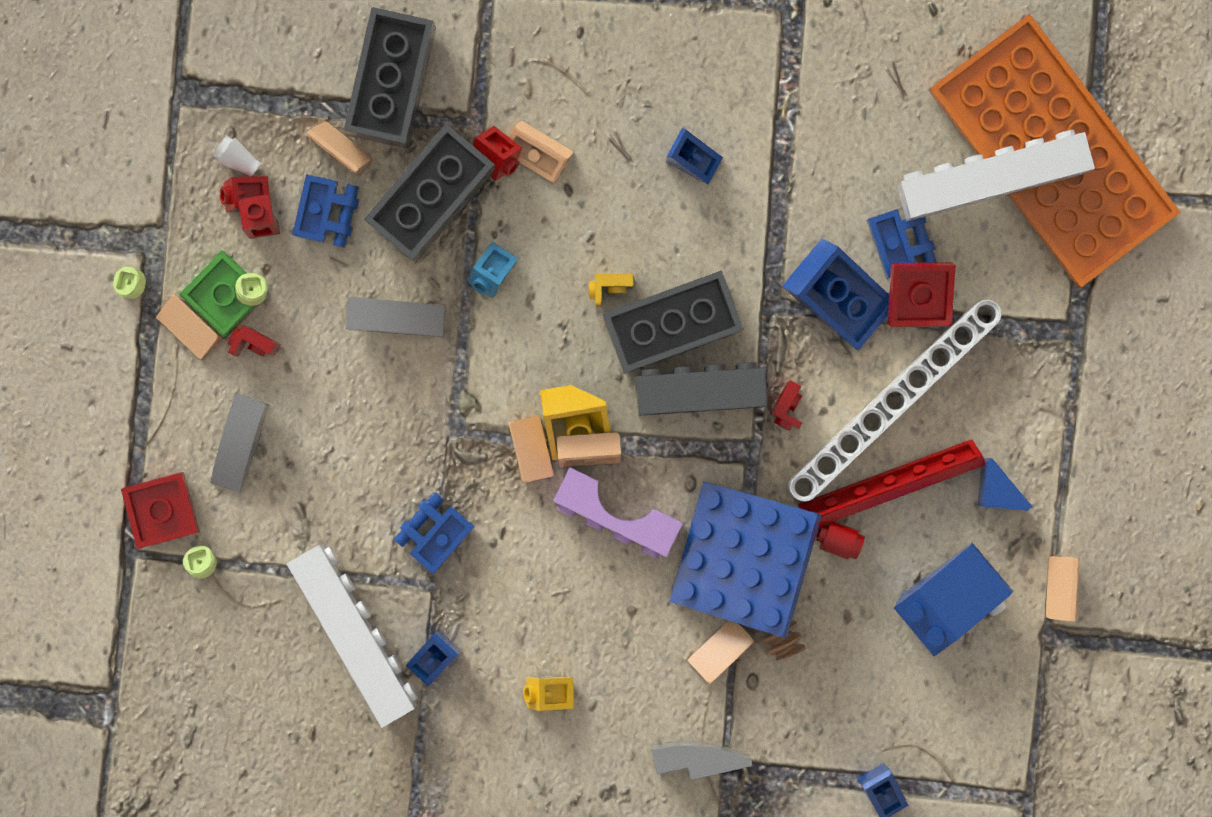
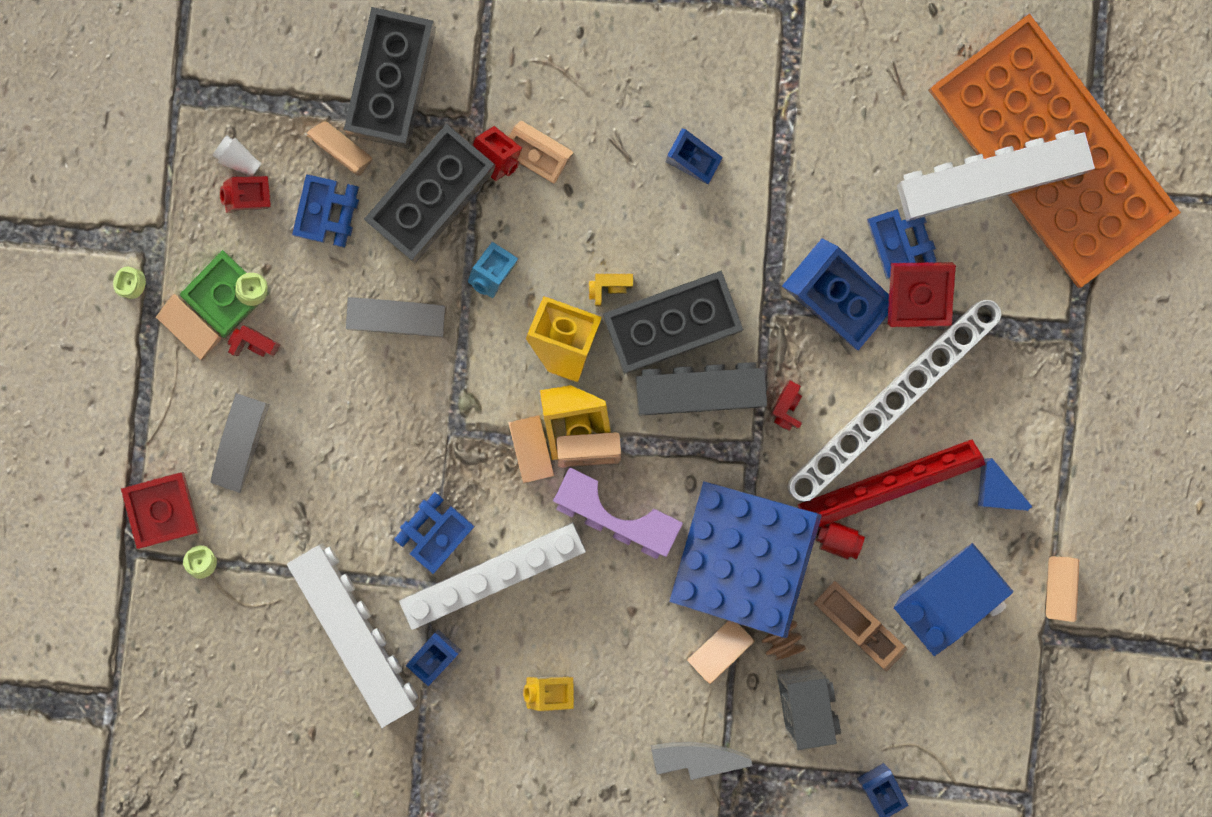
red bracket [238,194,280,239] -> none
none -> white brick [399,522,586,630]
none -> yellow slope [526,296,602,382]
none -> dark grey brick [776,665,841,750]
none -> medium nougat slope [814,581,908,673]

